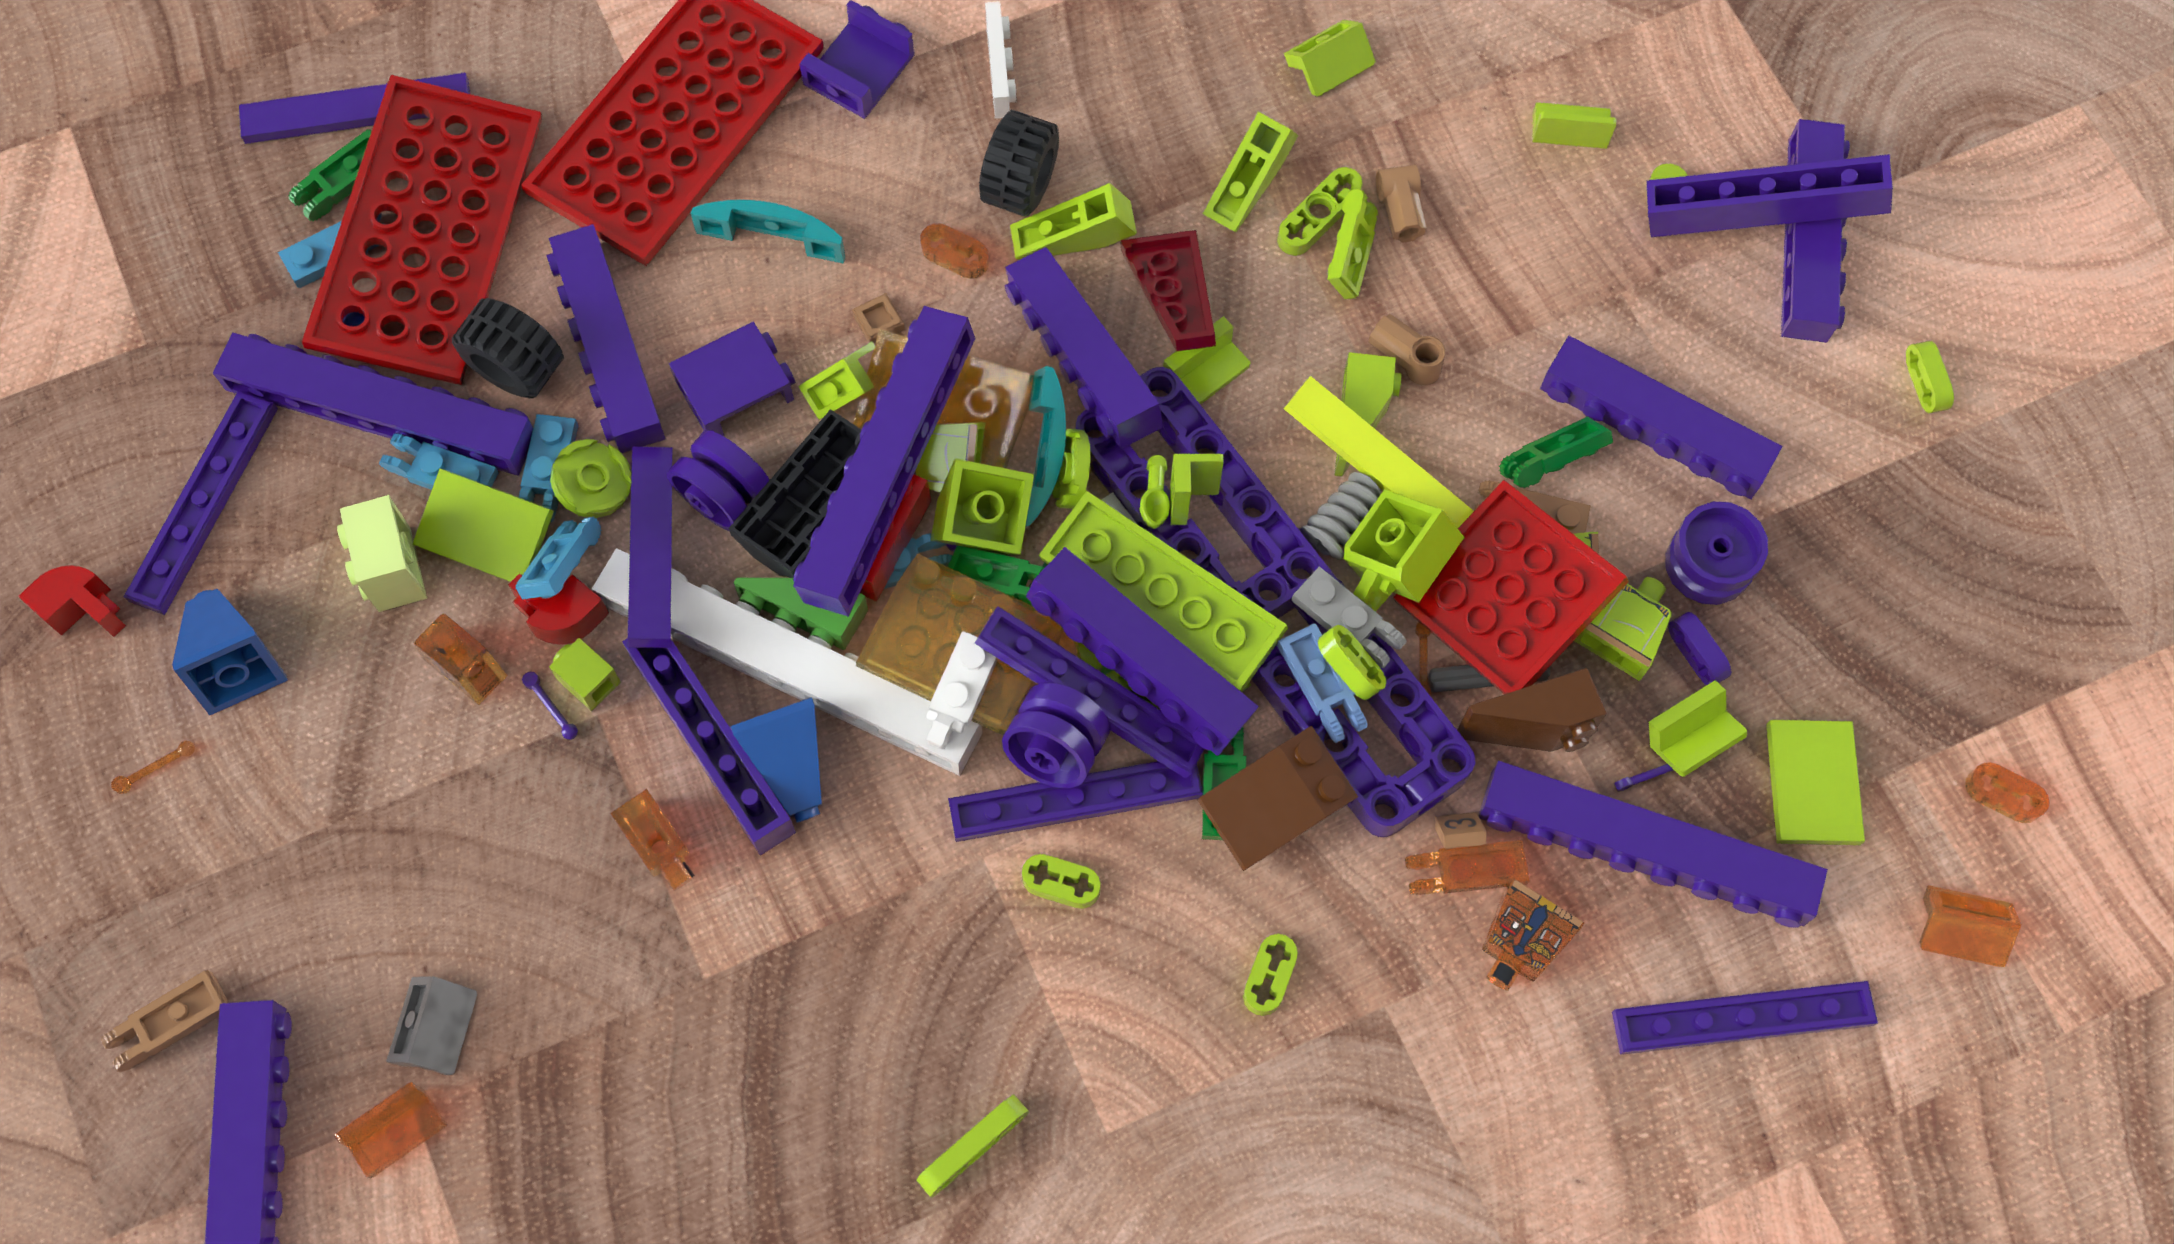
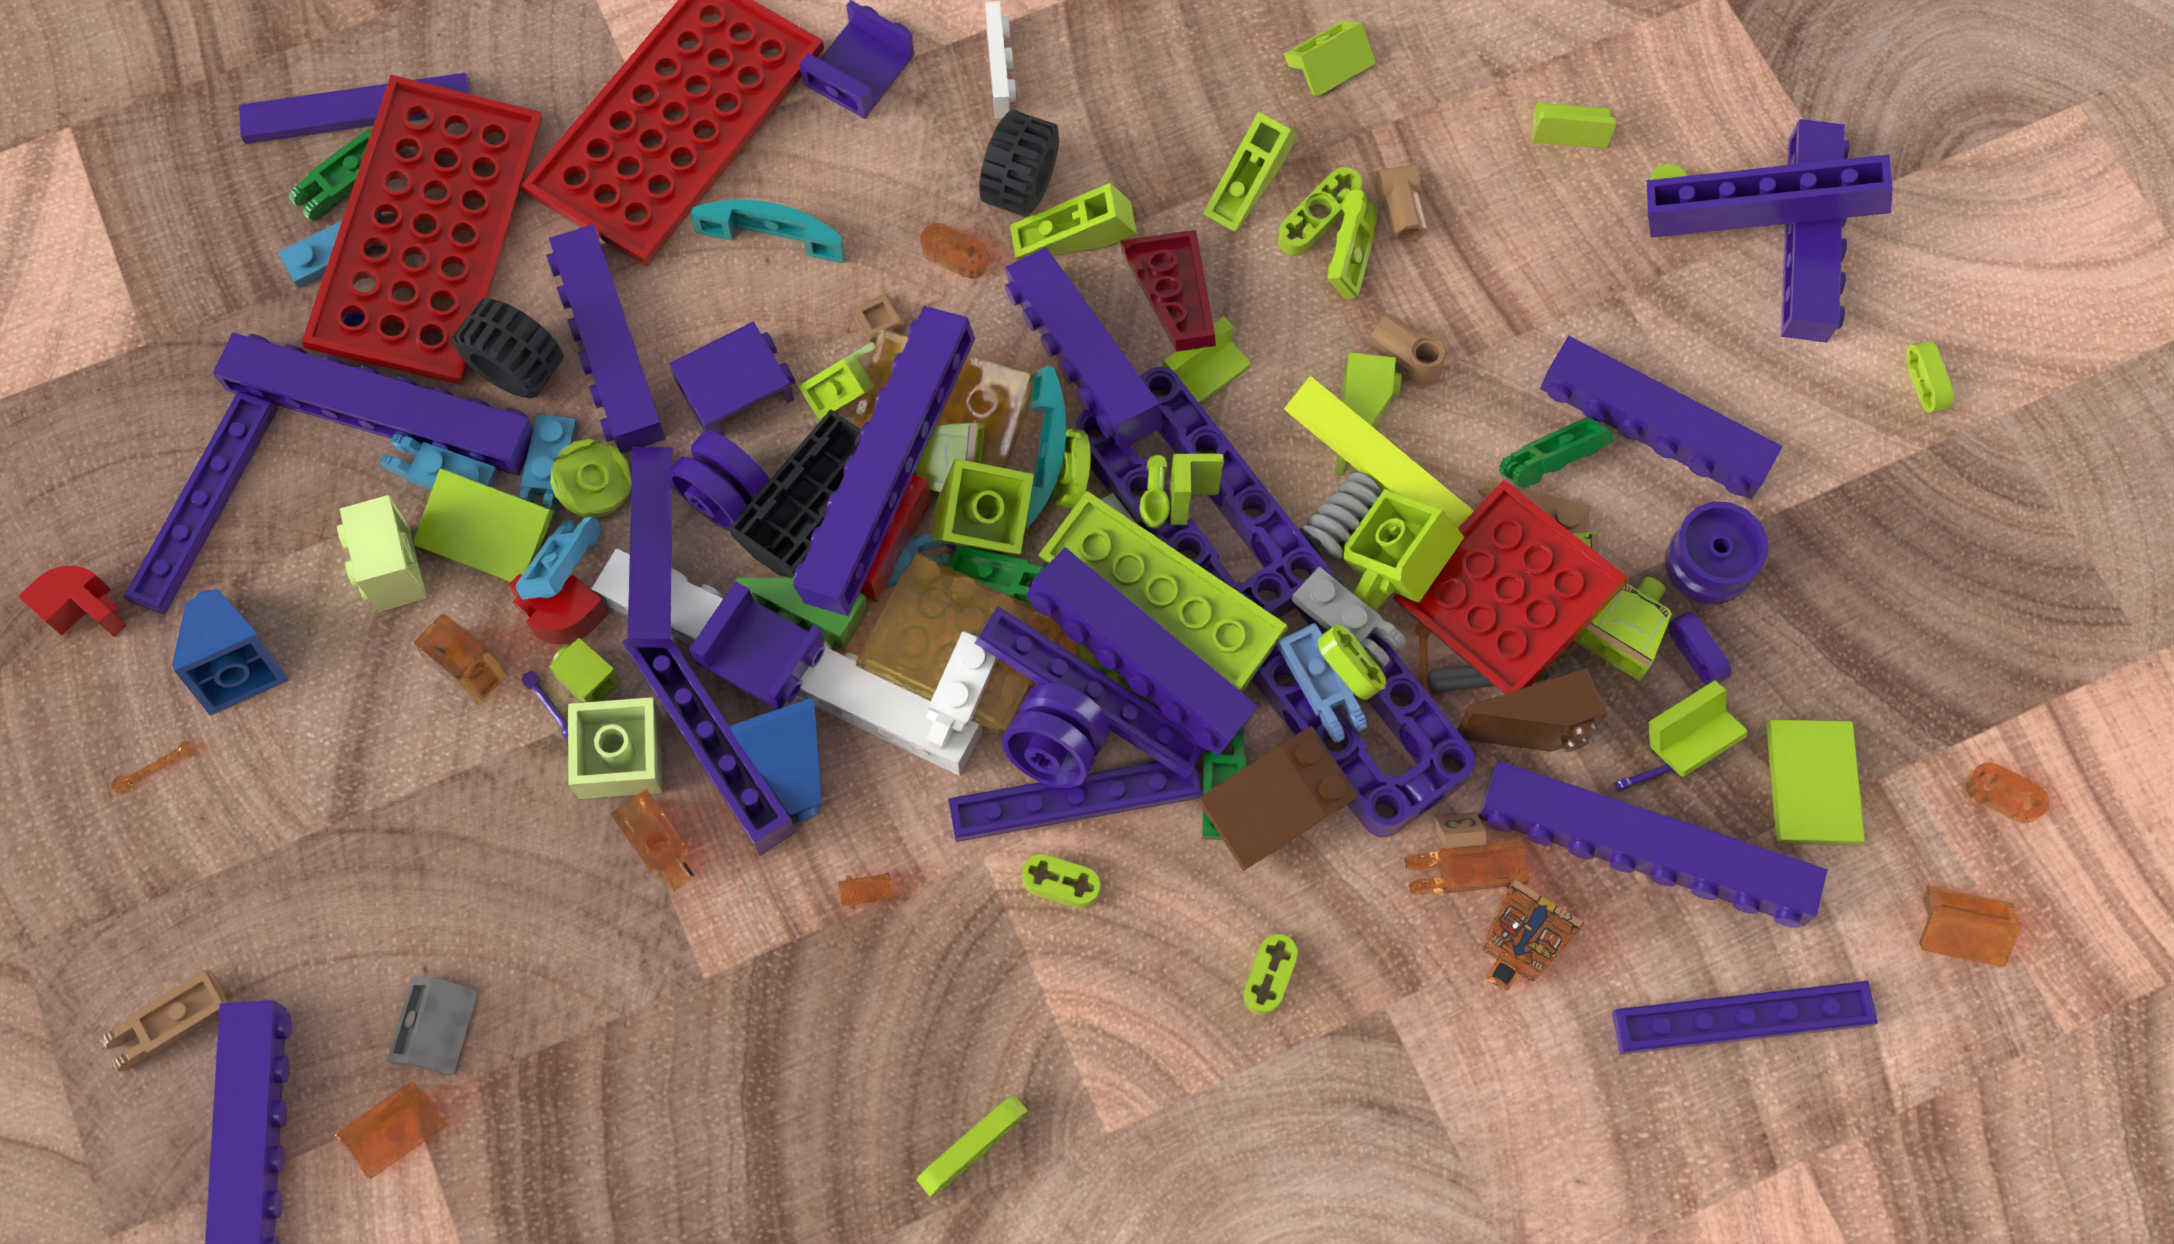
none -> yellowish green brick [568,697,663,799]
none -> dark purple panel [689,581,825,710]
none -> clear orange pin [838,872,893,909]

